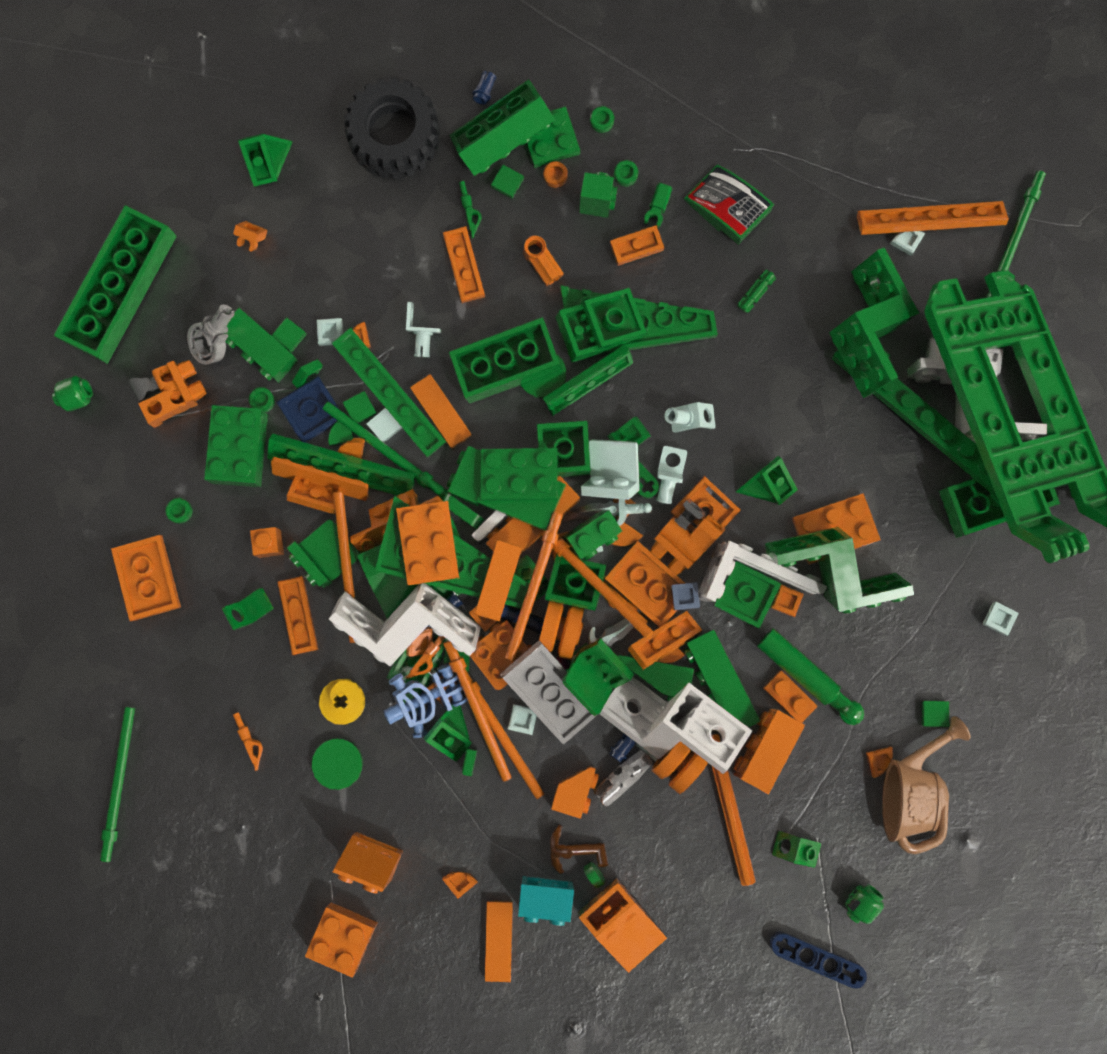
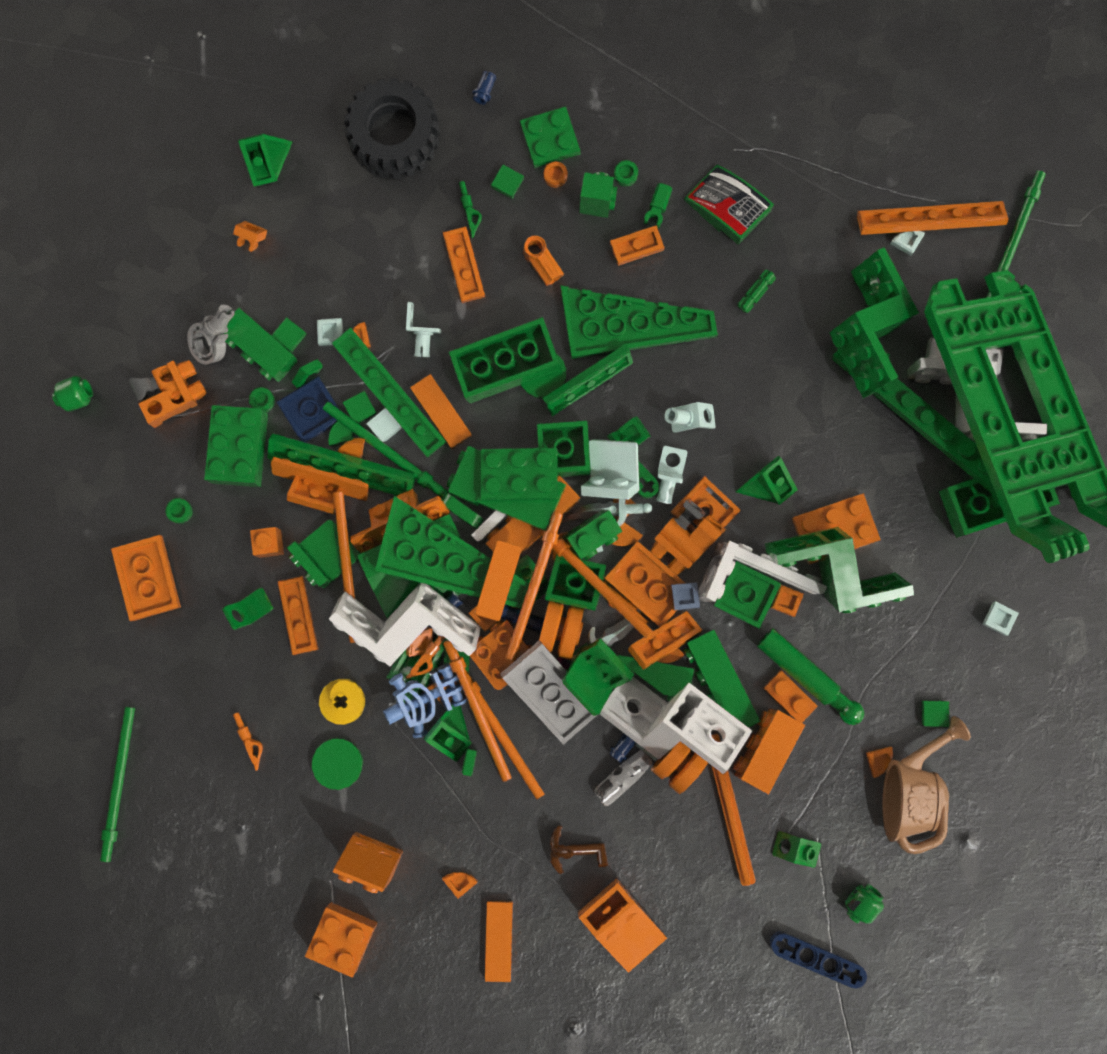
green brick [54,205,177,364] -> none
orange plate [396,501,459,585] -> none
green slope [449,79,555,176] -> none
light aqua tile [508,704,537,735] -> none
teal brick [518,876,574,926] -> none
orange slope [551,766,599,819] -> none
green slope [555,288,647,362] -> none
green tile [583,861,606,888] -> none
green tile [590,106,614,133] -> none

